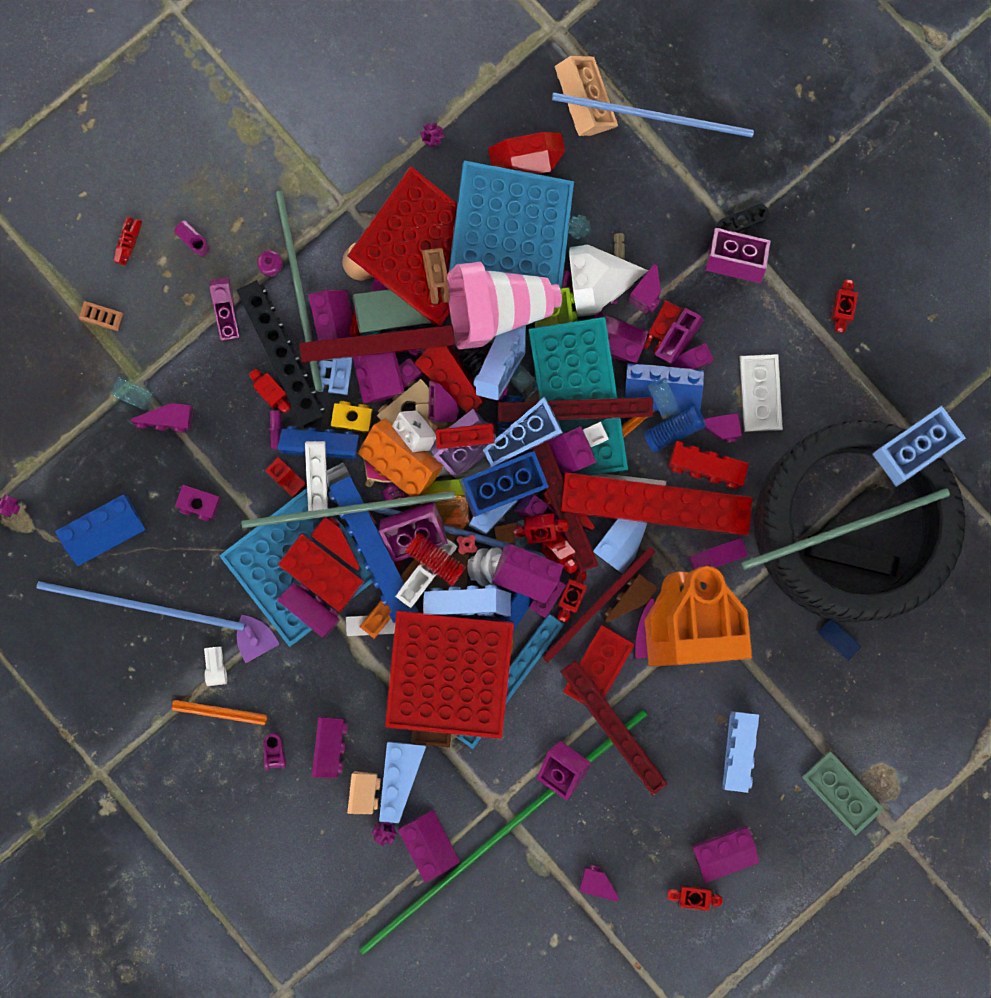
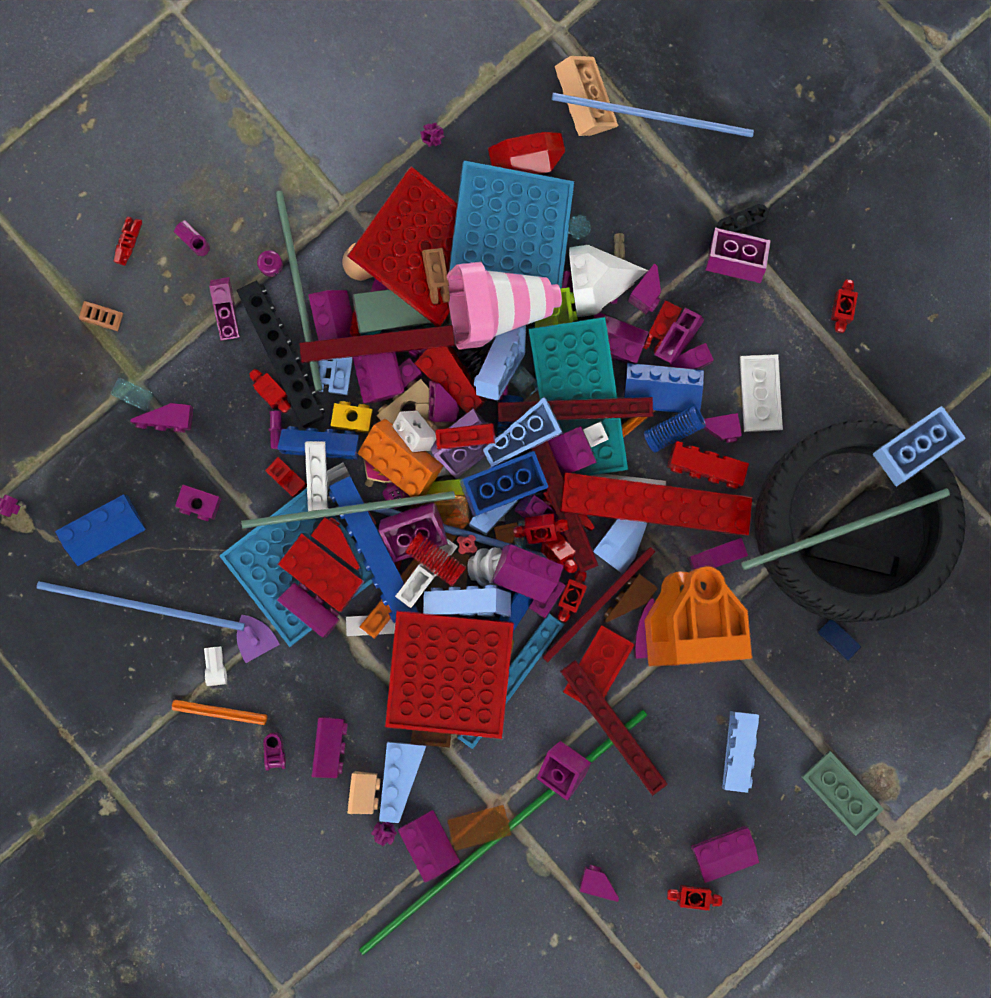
clear light blue slope [648,378,681,420] -> none
none -> clear orange piece [447,805,512,851]

